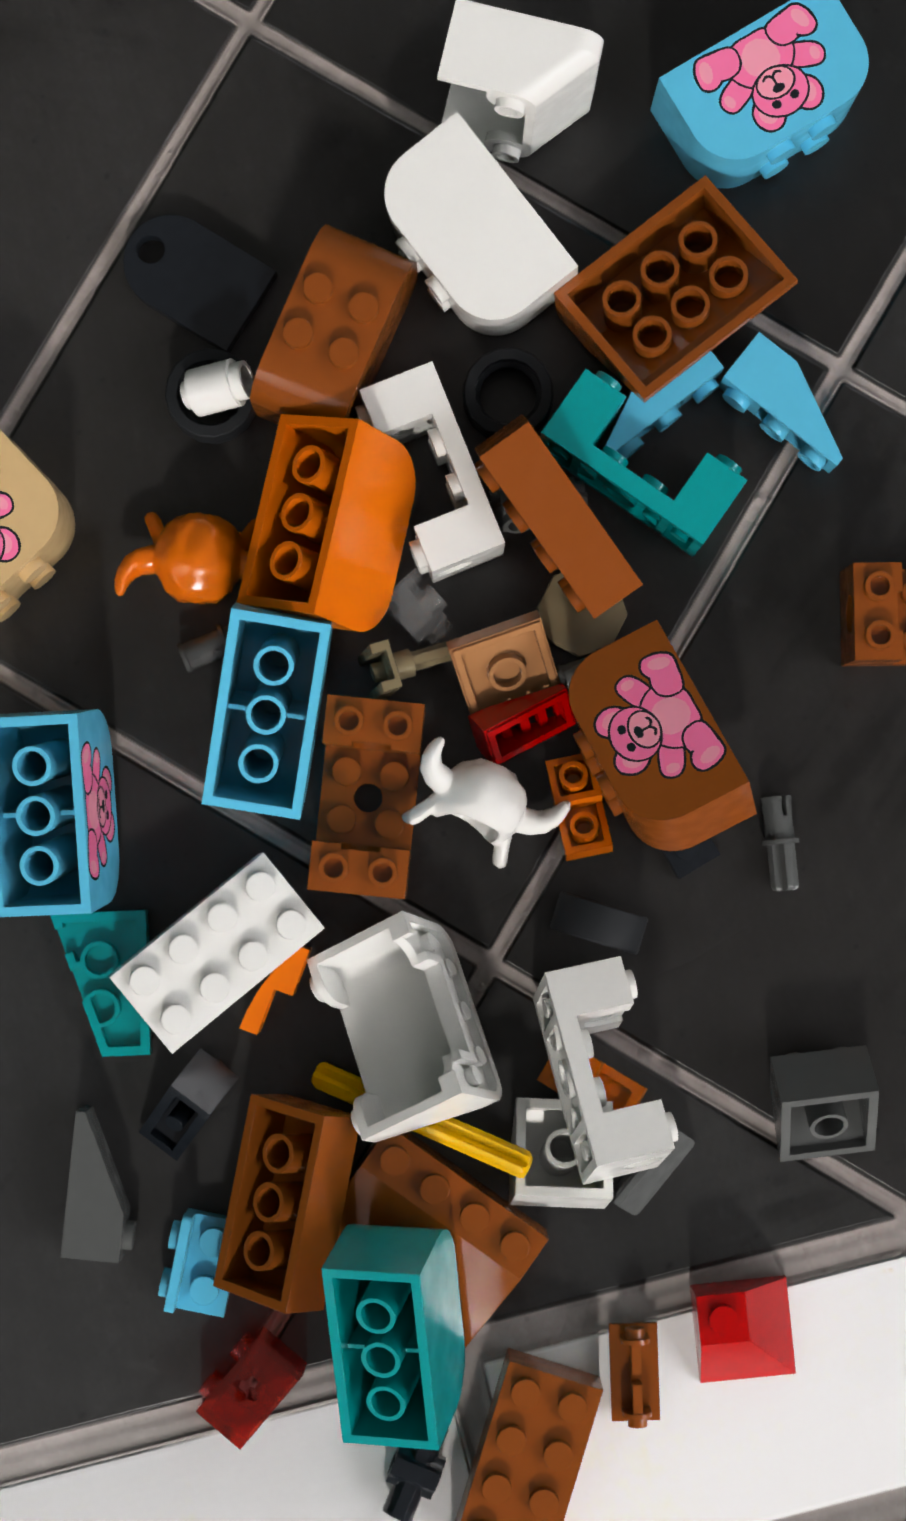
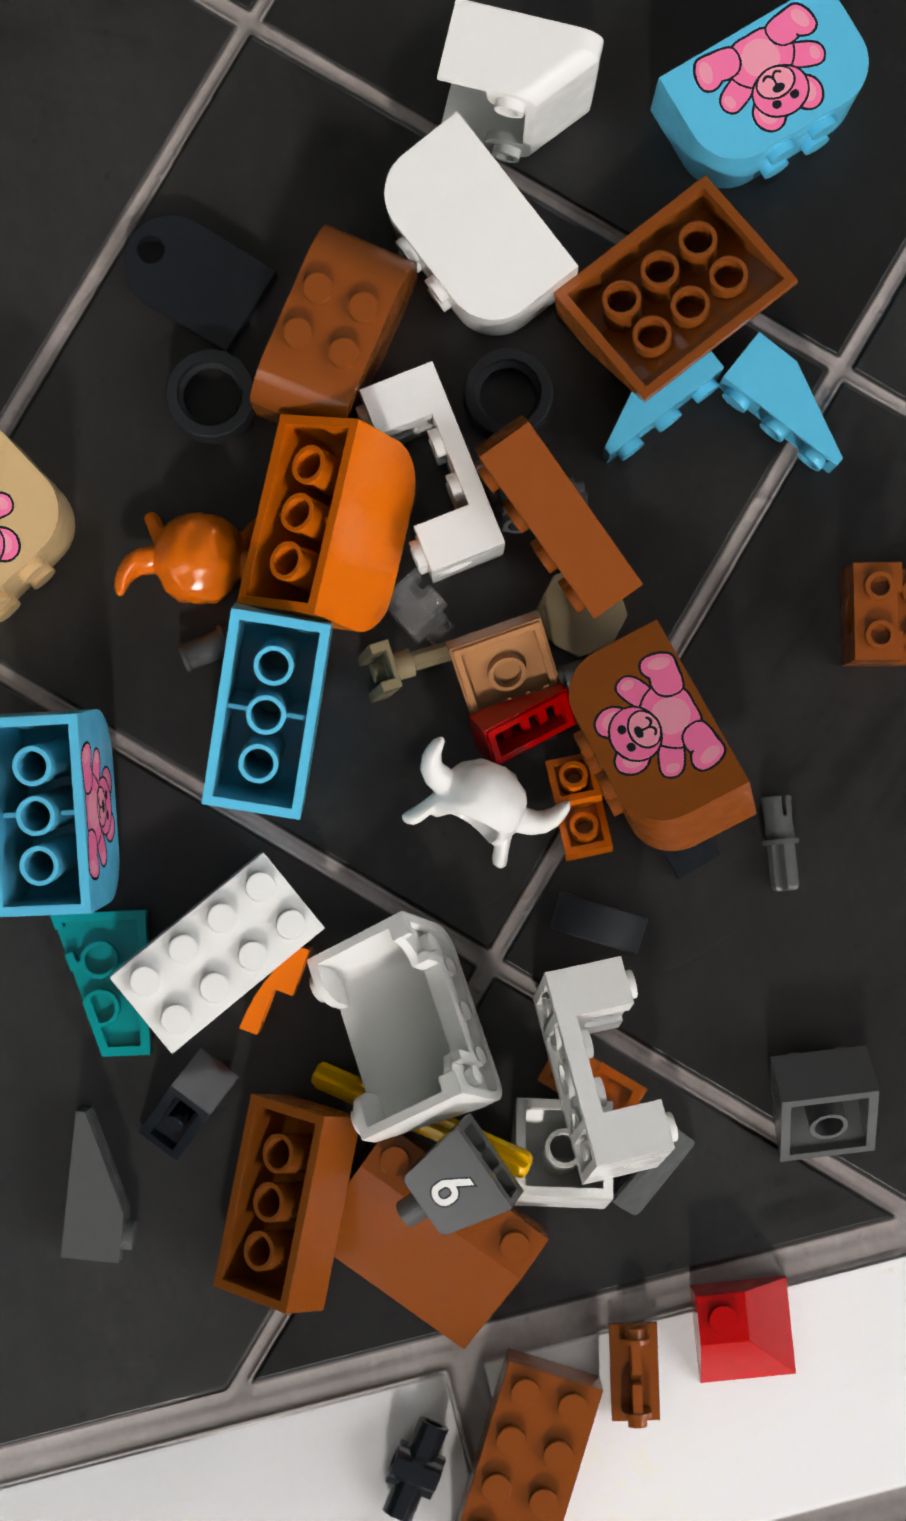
medium azure bracket [158,1208,230,1318] -> none
white brick [180,358,254,417] -> none
clear red brick [196,1326,307,1450] -> none
dark orange plate [307,694,426,899] -> none
teal brick [321,1224,465,1451] -> none
teal plate [540,369,748,557] -> none
none -> dark grey torso [396,1113,524,1235]

